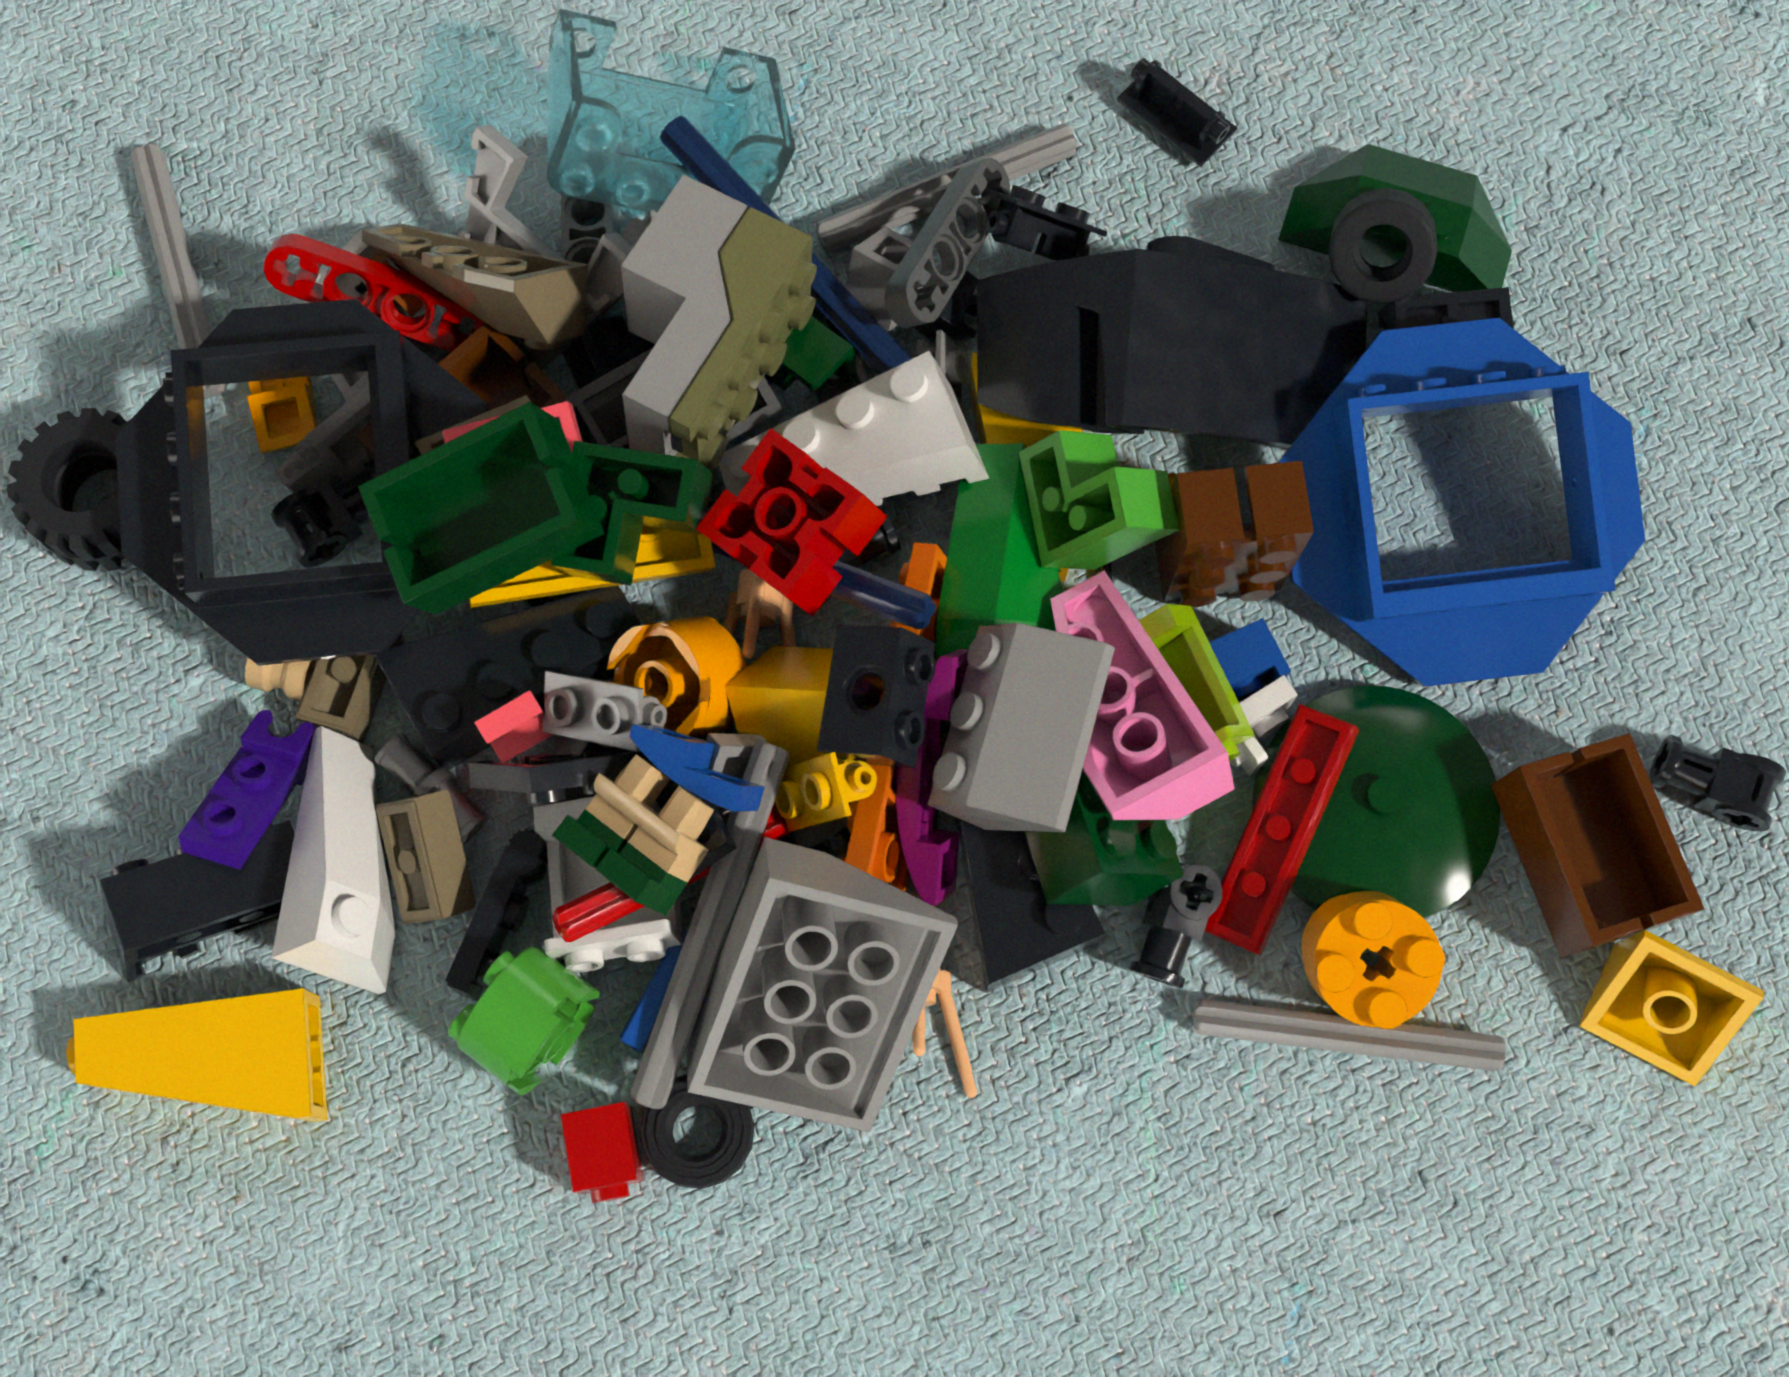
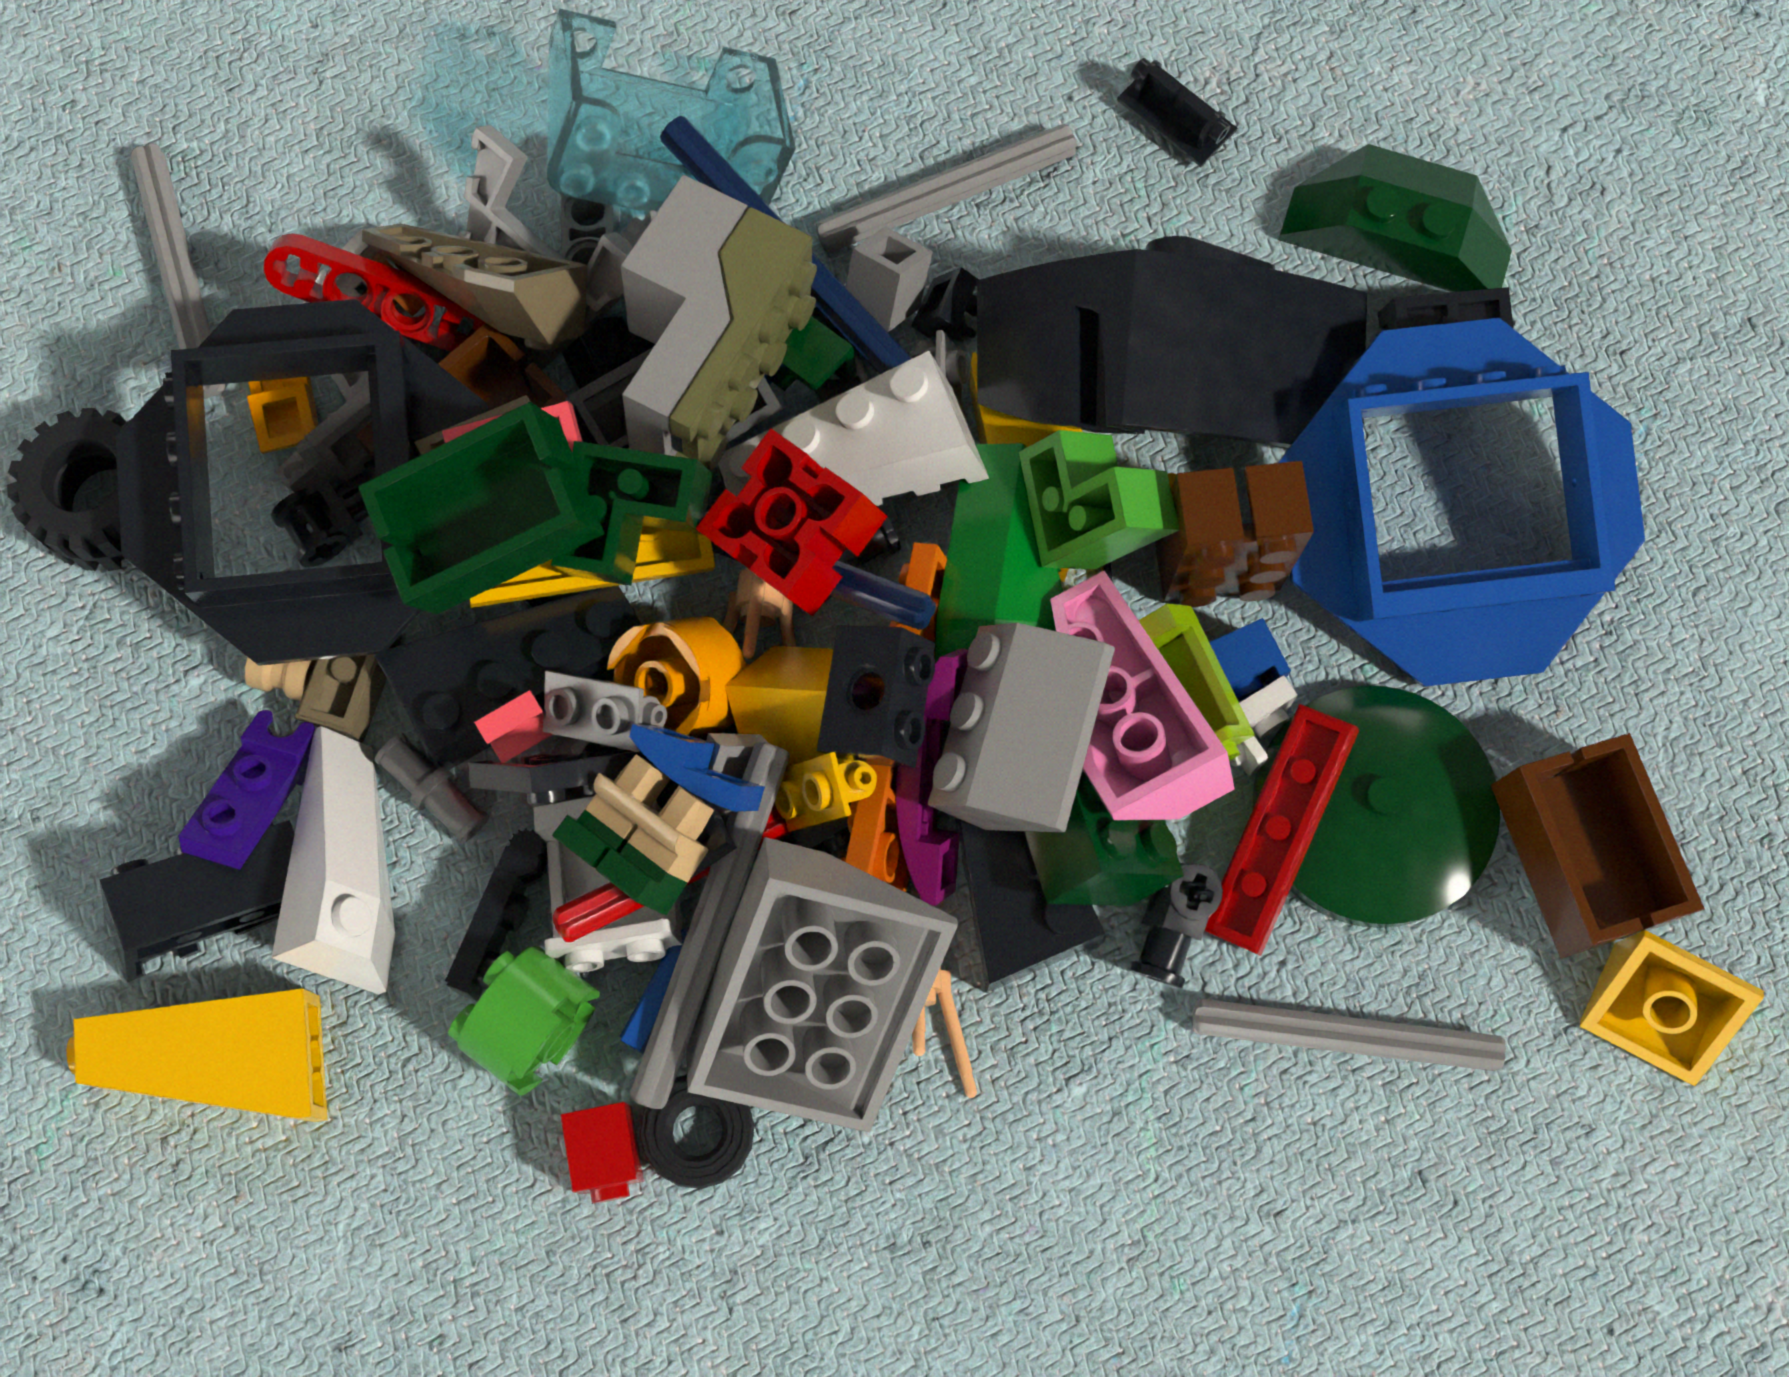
dark tan slope [376,790,476,924] -> none
dark grey beam [884,158,1010,328] -> none
black hinge [986,185,1108,261] -> none
light orange brick [1301,891,1445,1029] -> none
black tyre [1328,188,1437,304] -> none
black connector [1649,734,1786,832] -> none

